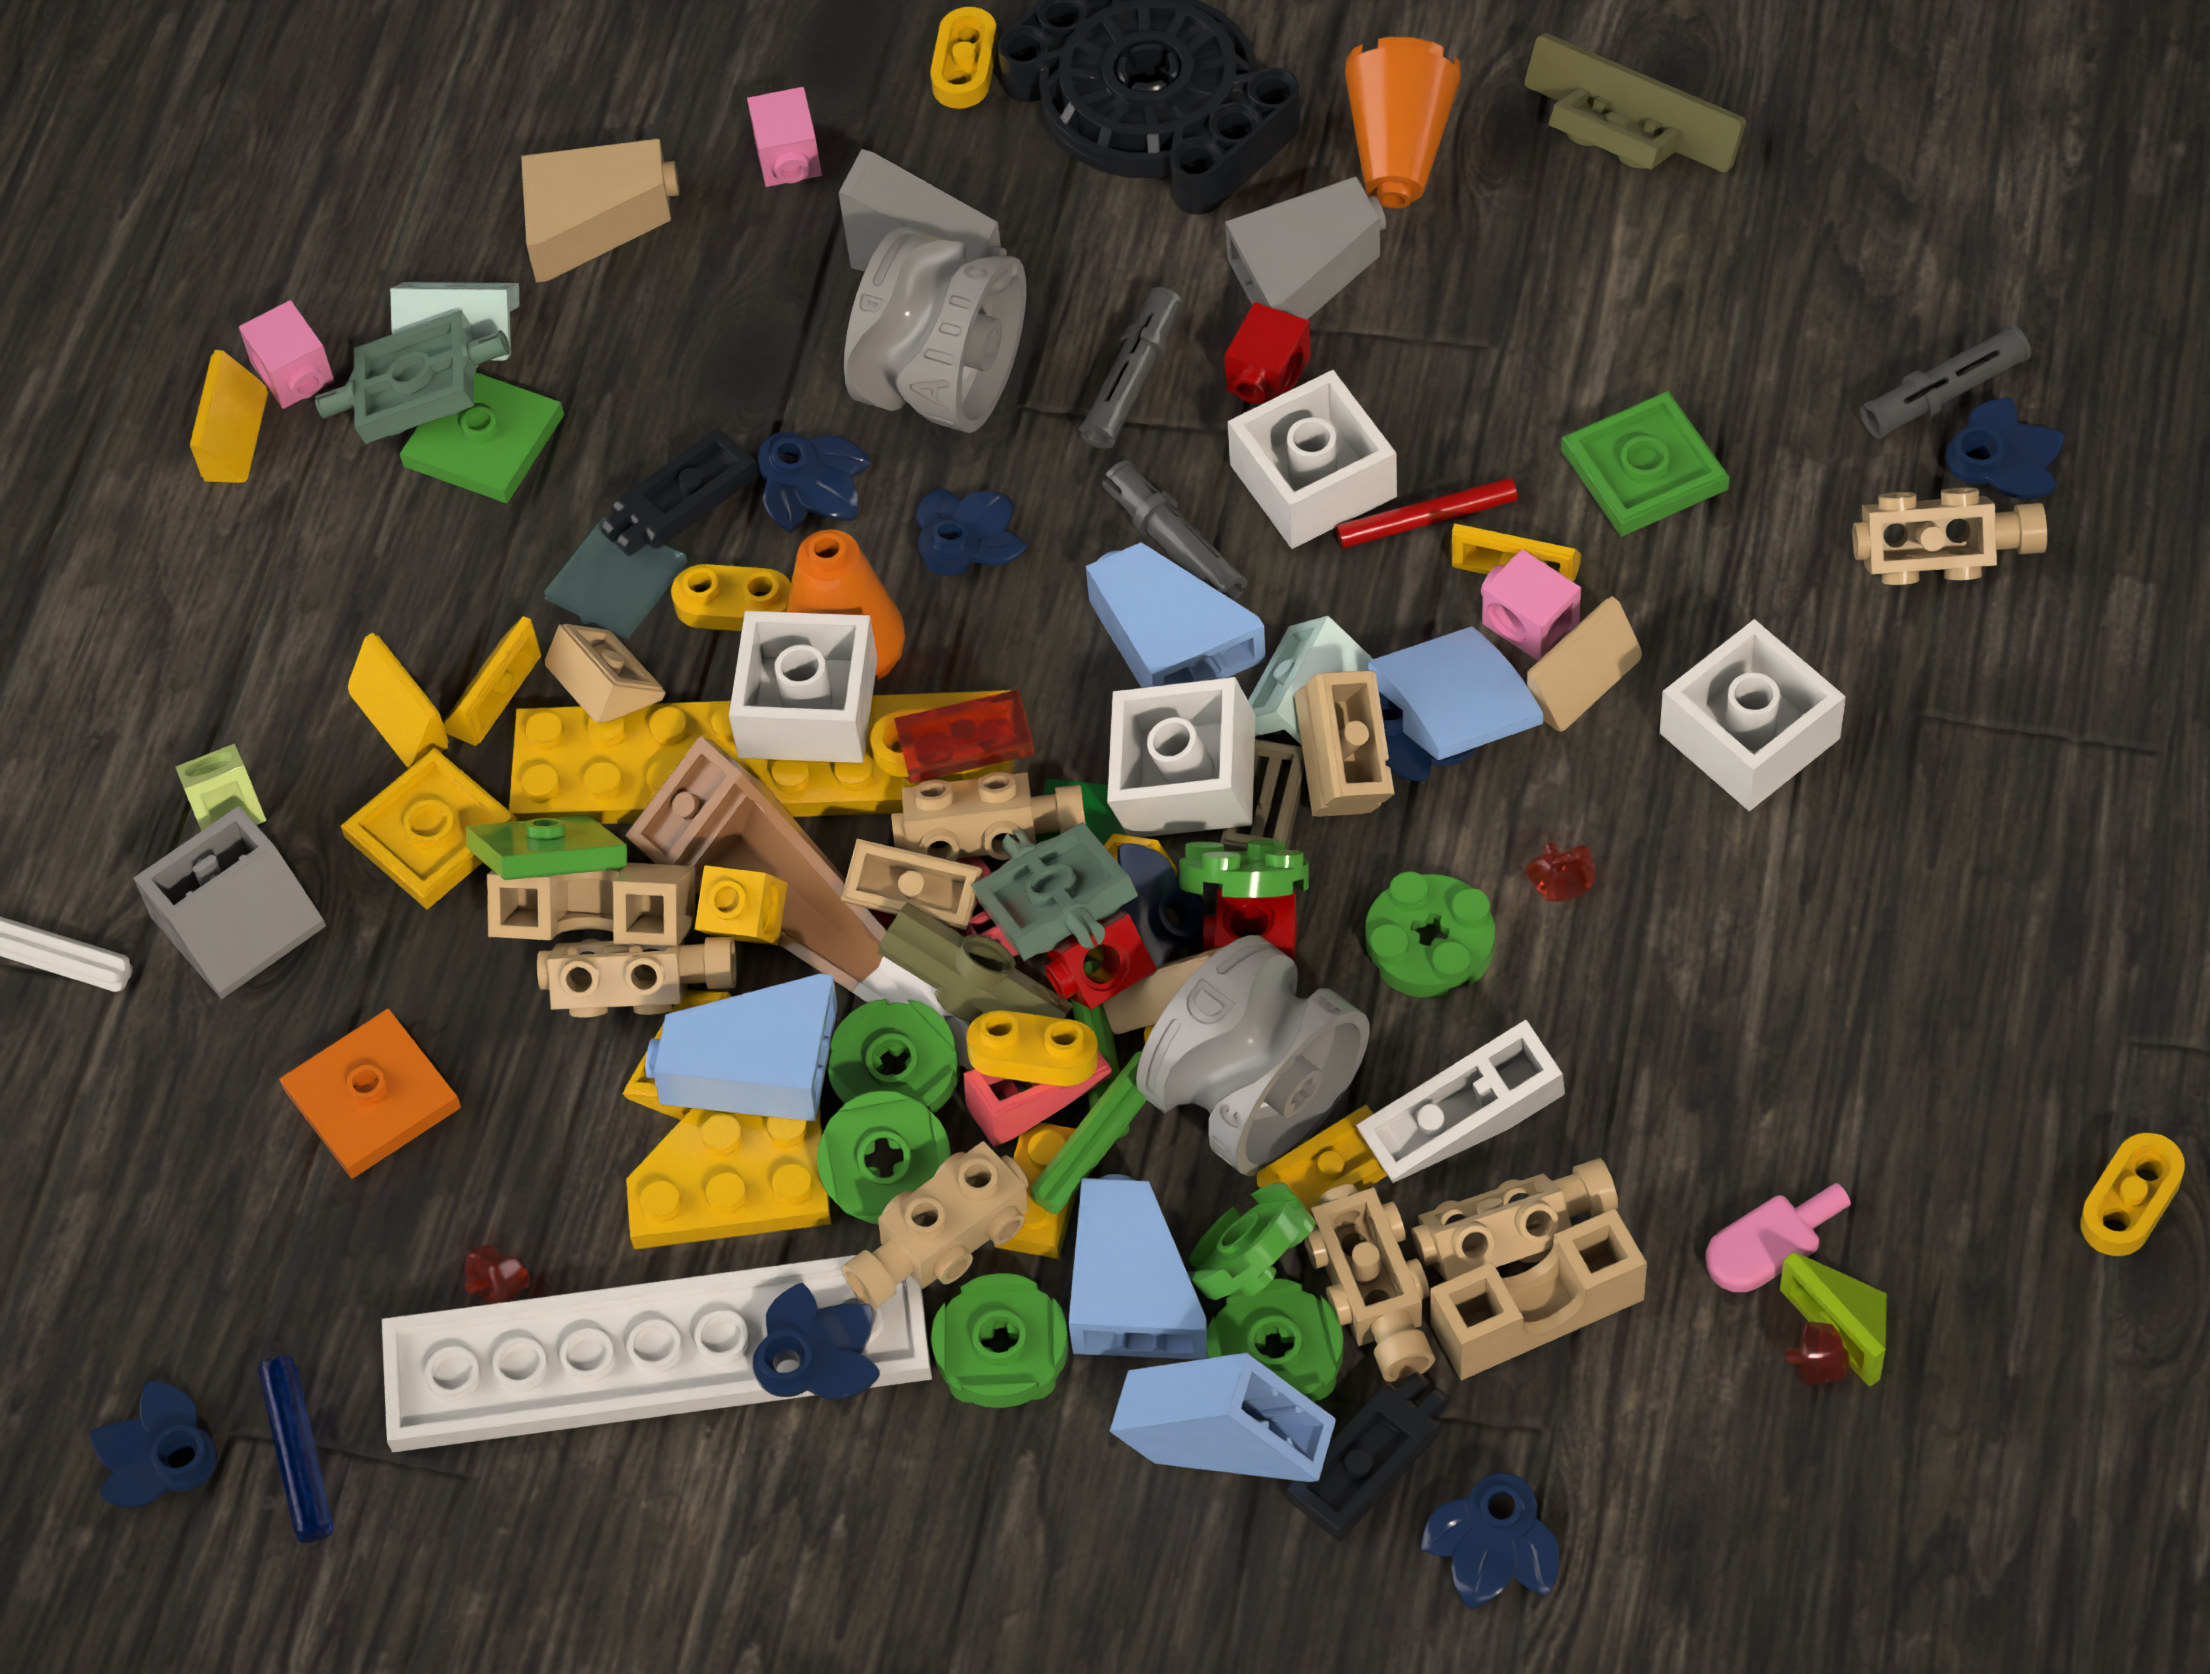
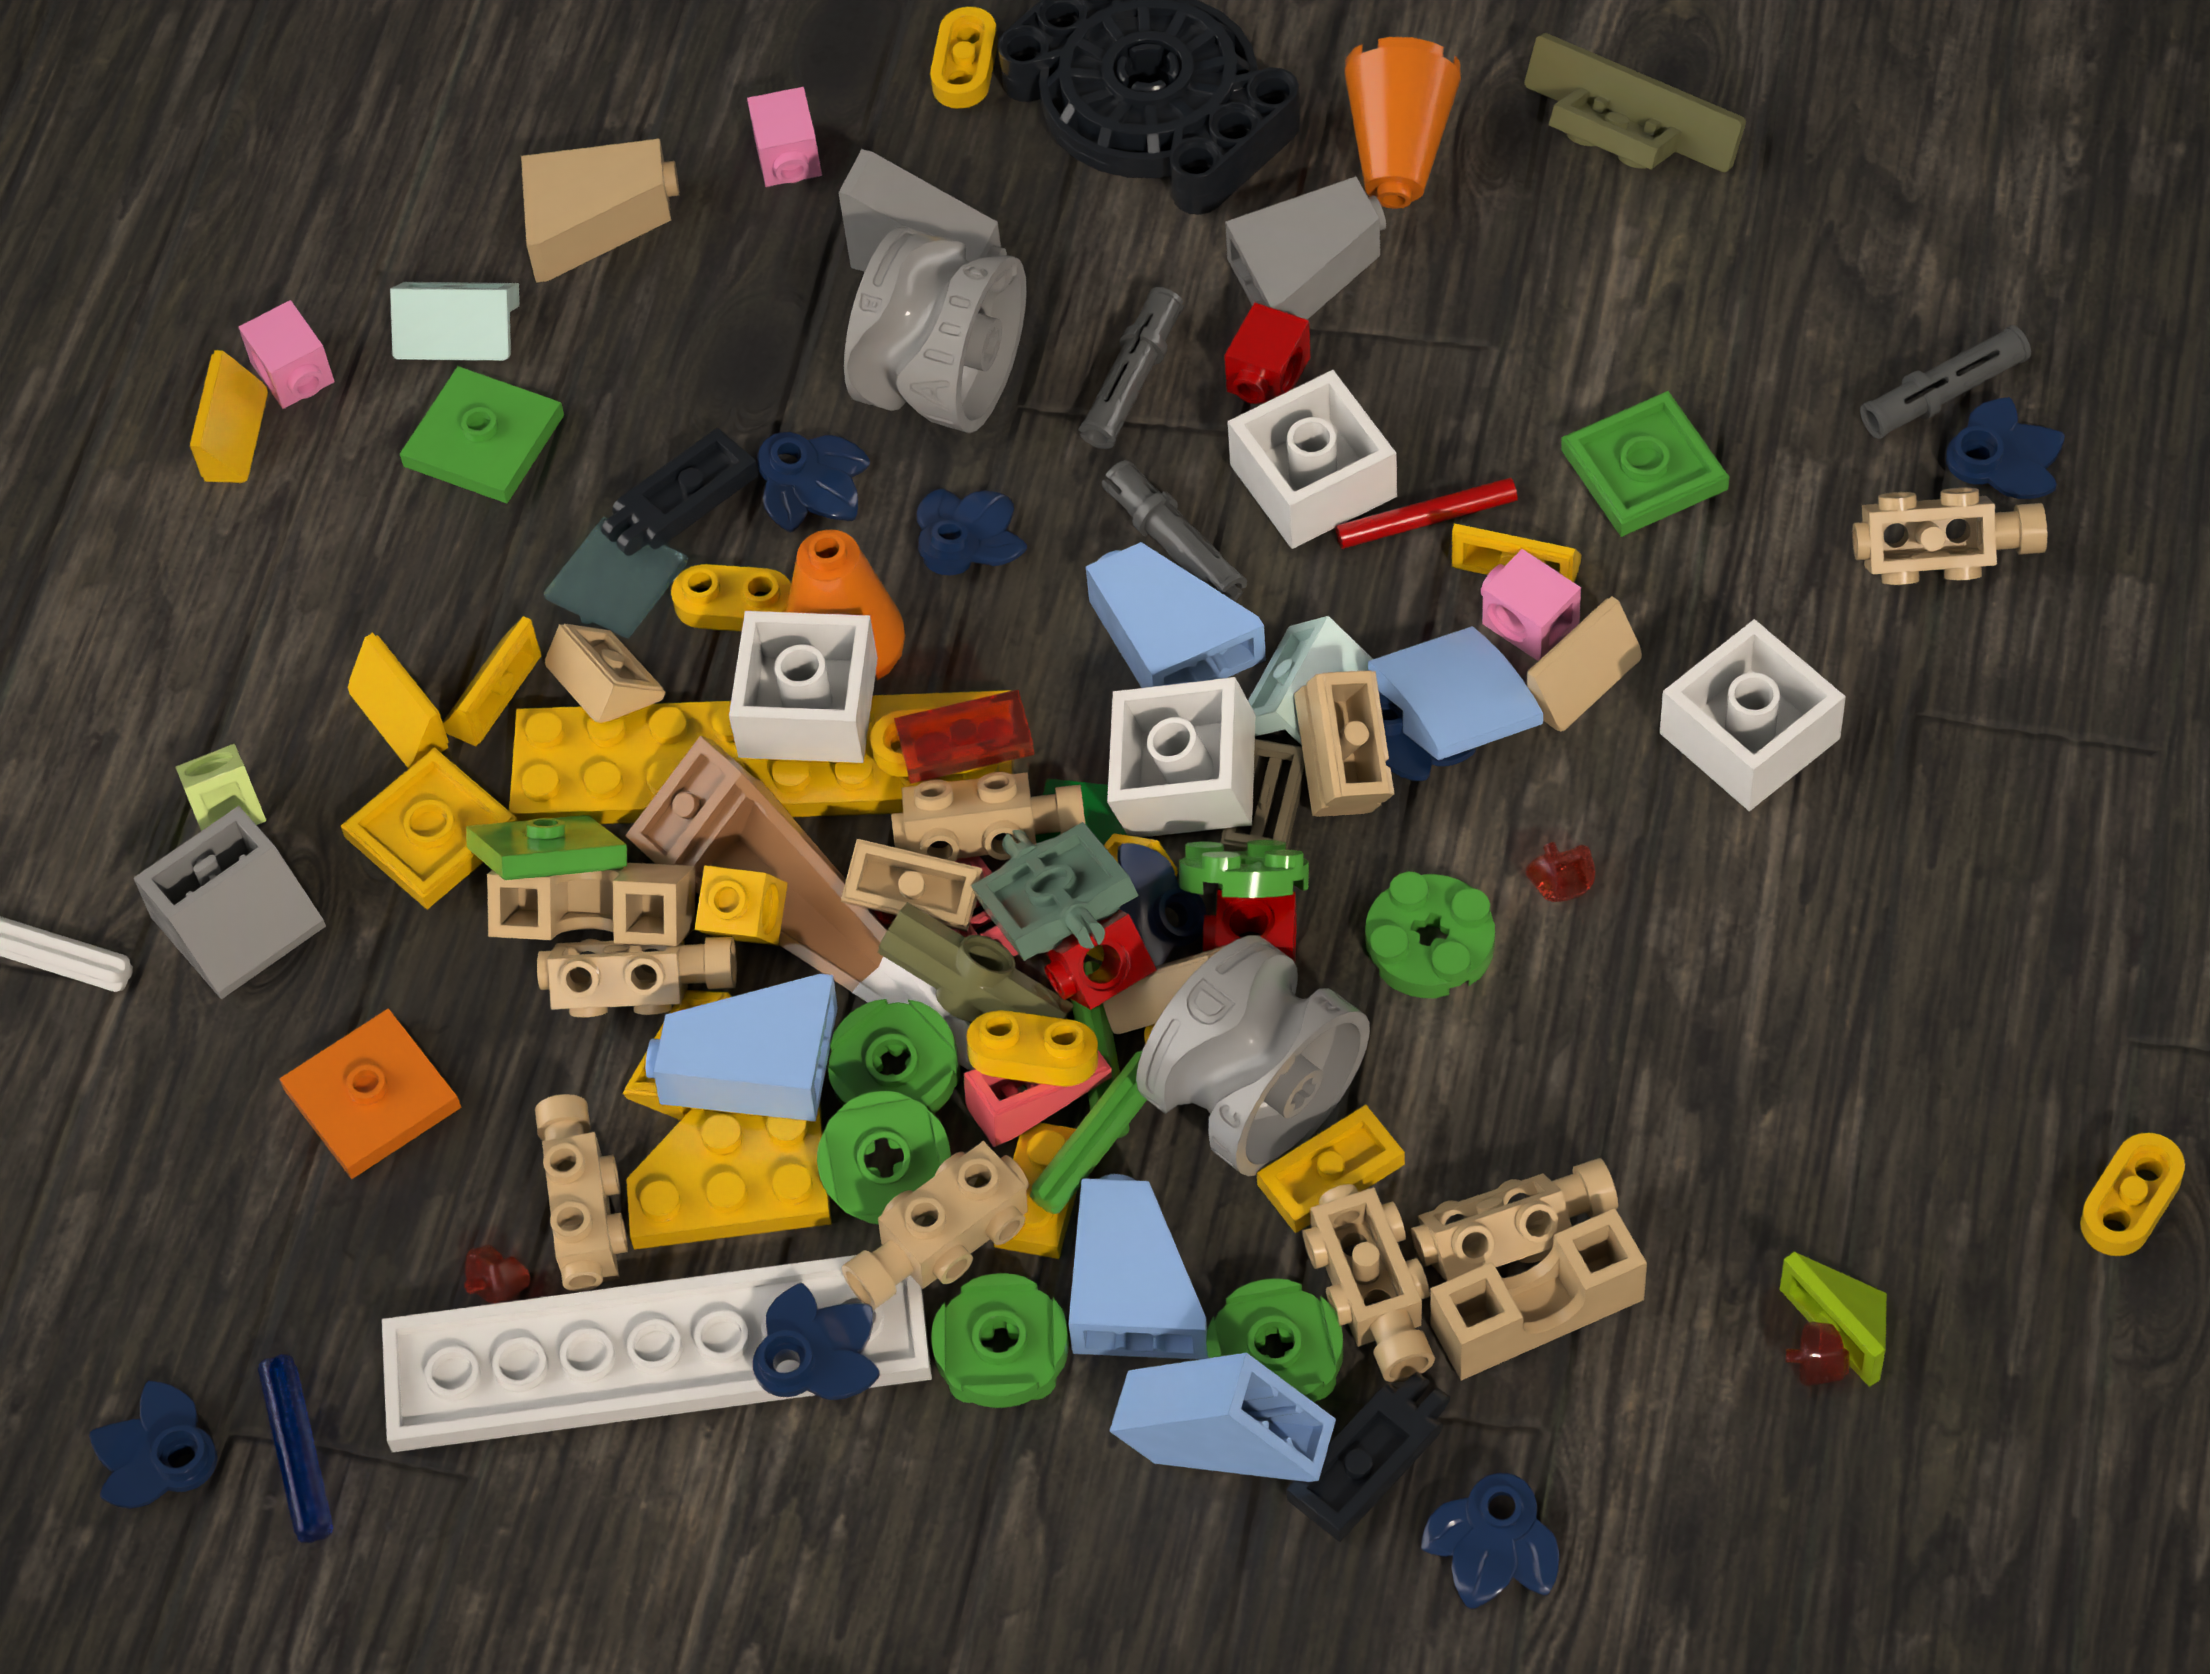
sand green plate [315,310,510,444] -> none
bright green plate [1187,1183,1316,1300] -> none
white slope [1356,1020,1565,1183] -> none
bright pink piece [1705,1183,1850,1292] -> none
none -> tan brick [535,1094,628,1291]

